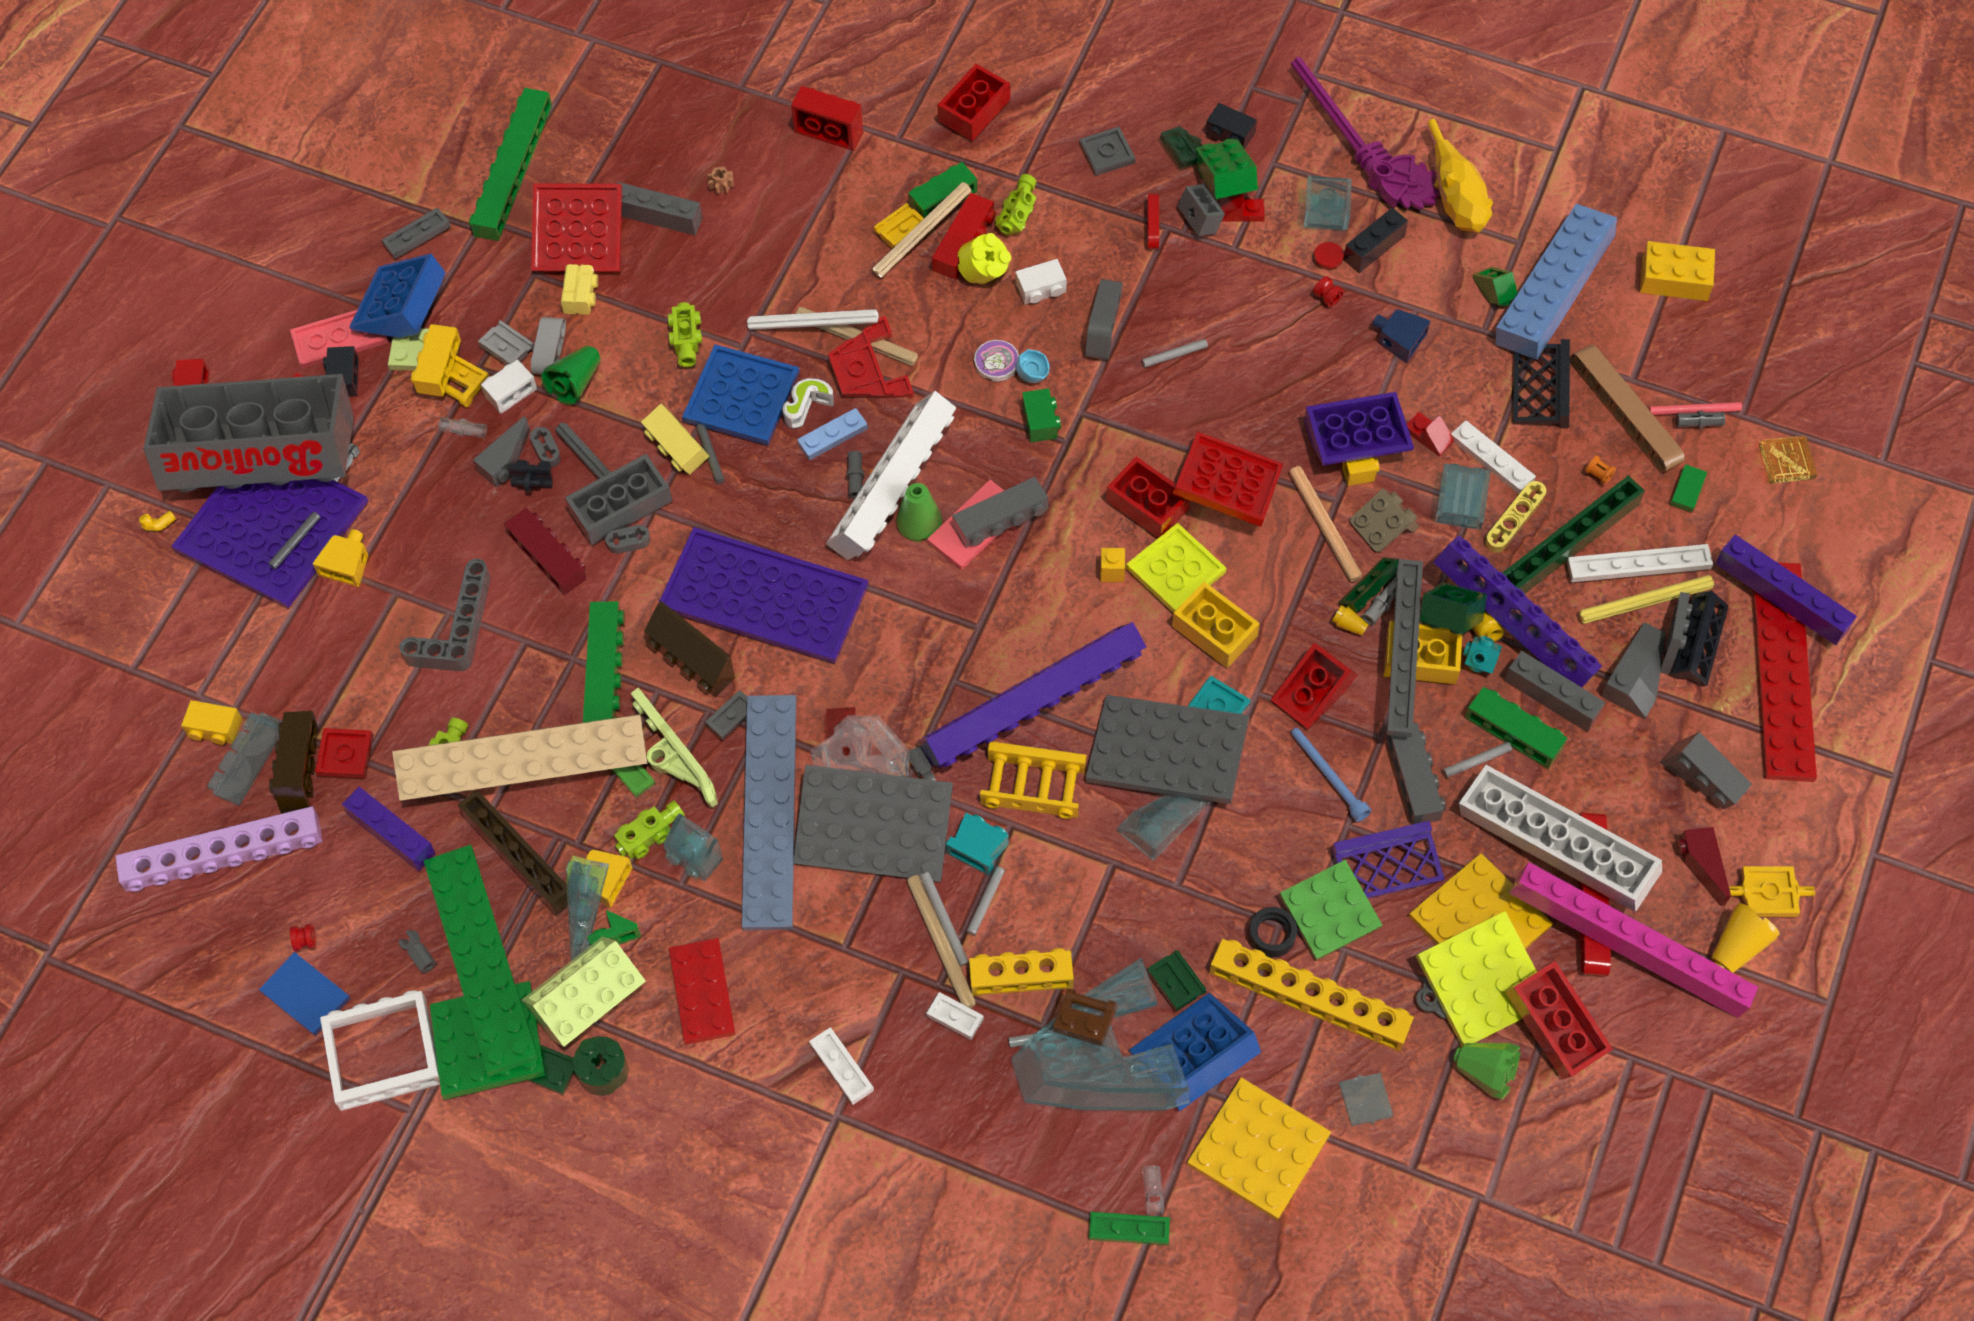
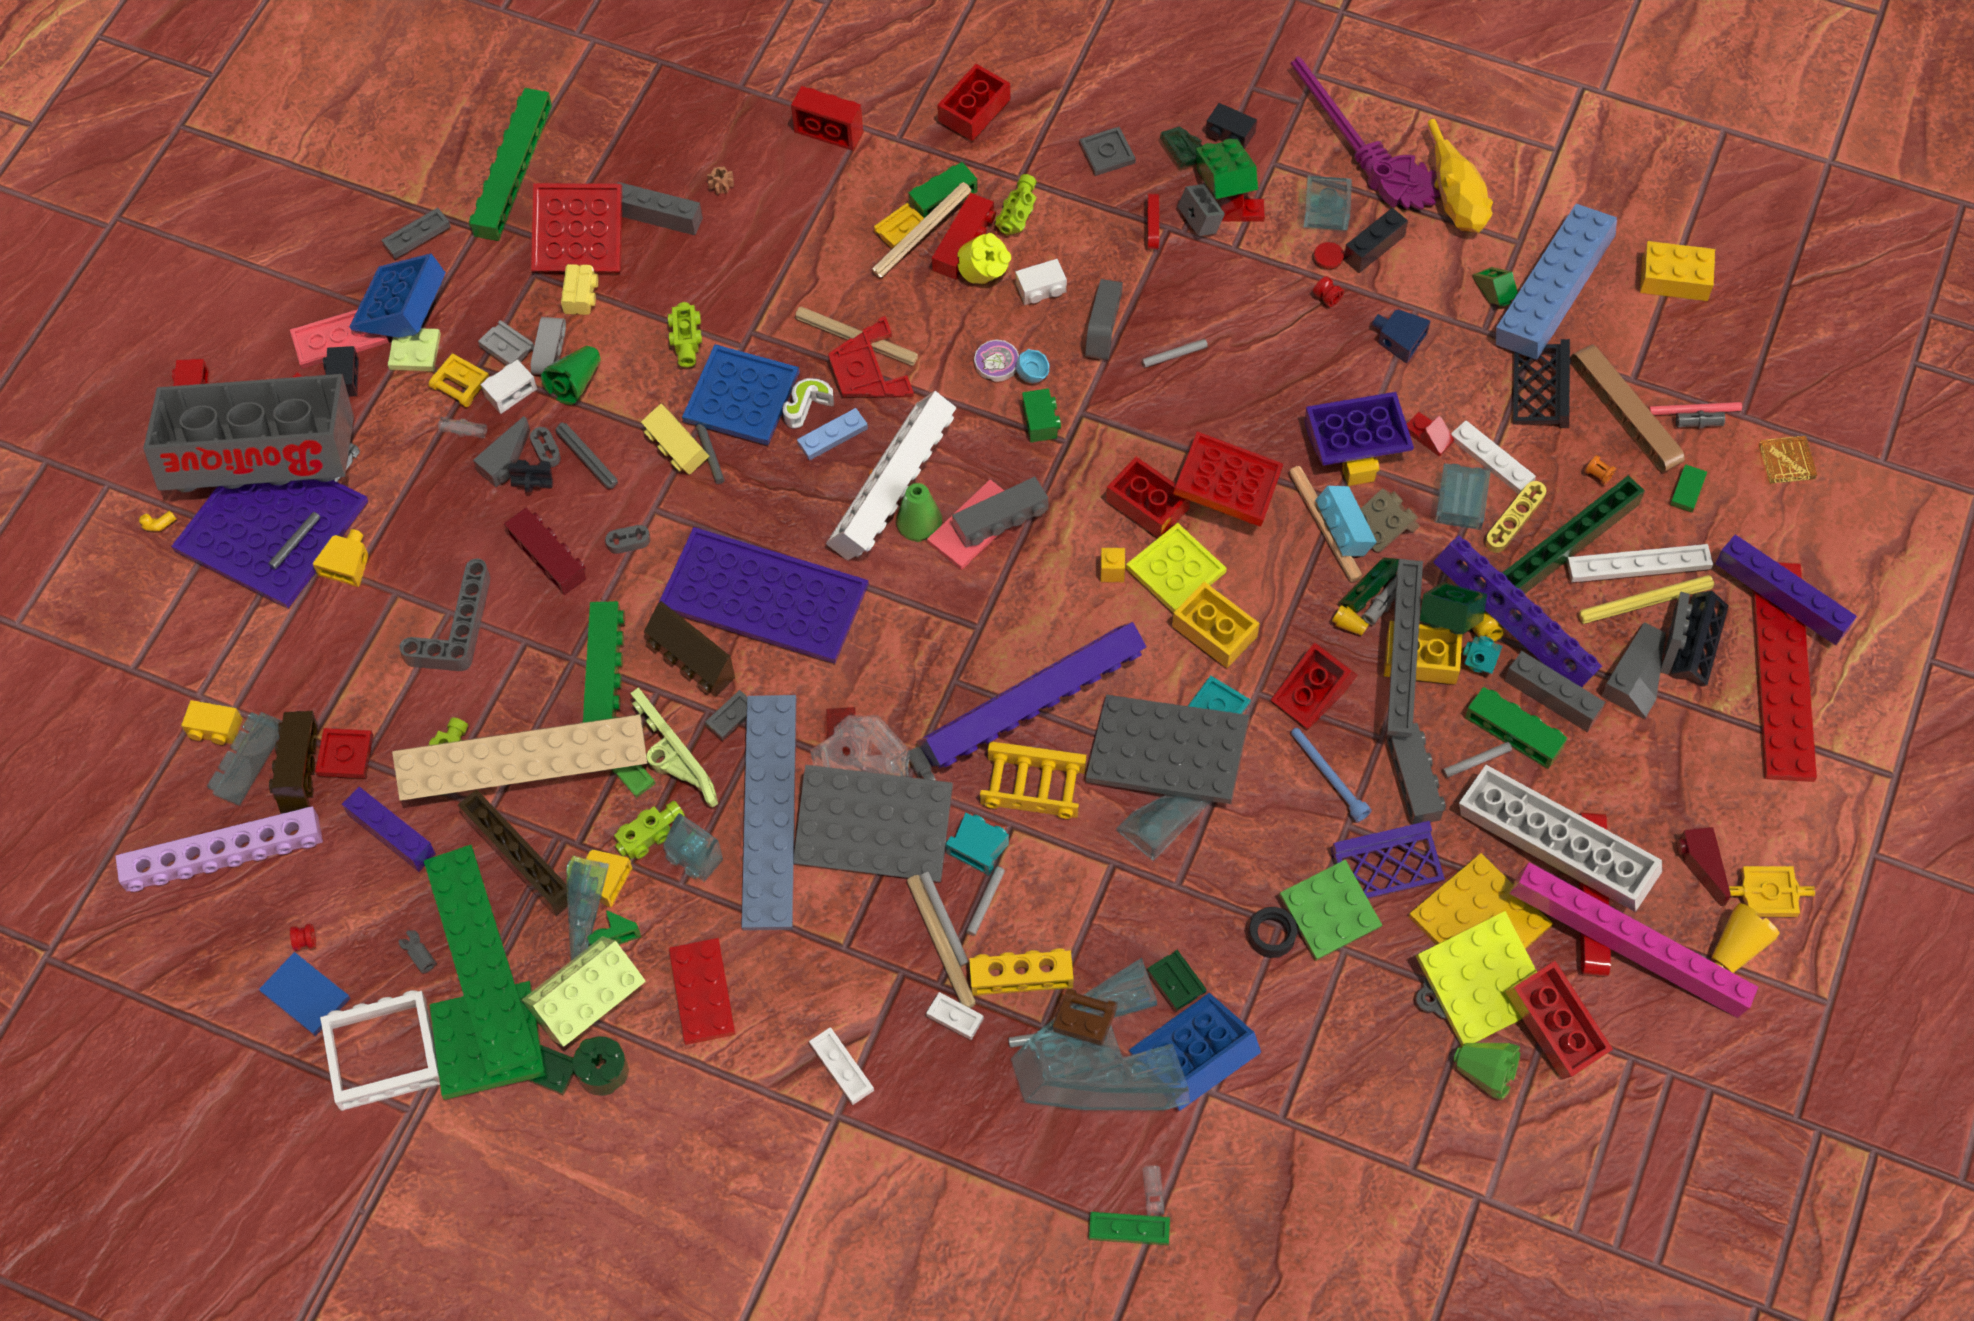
yellow brick [411,324,461,396] -> none
dark grey brick [565,454,672,545] -> none
white axle [747,310,879,330] -> none
dark grey pin [846,451,864,499] -> none
yellow plate [1187,1077,1331,1221] -> none
yellow brick [1209,938,1414,1052] -> none
clear light blue piece [1339,1073,1393,1126] -> none
dark grey wedge [1660,732,1752,809] -> none
none -> medium azure brick [1315,486,1377,556]

